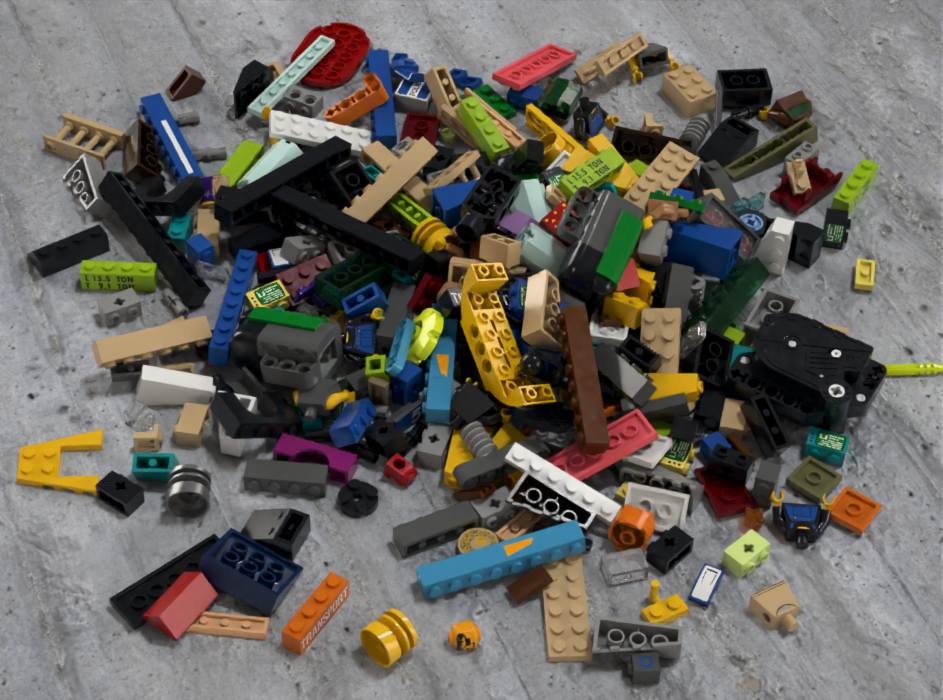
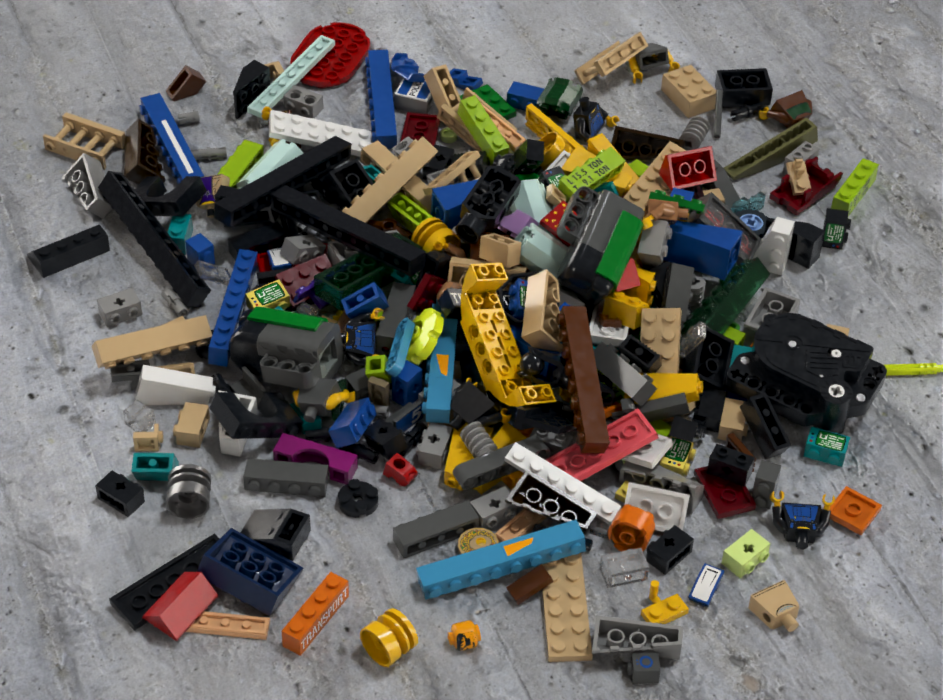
yellow wing [17,429,103,496] -> none
lime brick [79,260,159,292] -> none
tan brick [194,209,221,259] -> none
orange beam [324,73,389,126] -> none
reddish brown tile [453,484,496,501] -> none
coral plate [492,43,577,91] -> none
tan bracket [643,113,664,136] -> none
black slope [697,115,759,168] -> none
blue brick [699,431,732,462] -> none
clear orange wheel [744,507,763,528] -> none
olive plate [785,455,843,504] -> none
light yellow plate [854,258,875,291] -> none
none -> red slope [659,146,717,191]

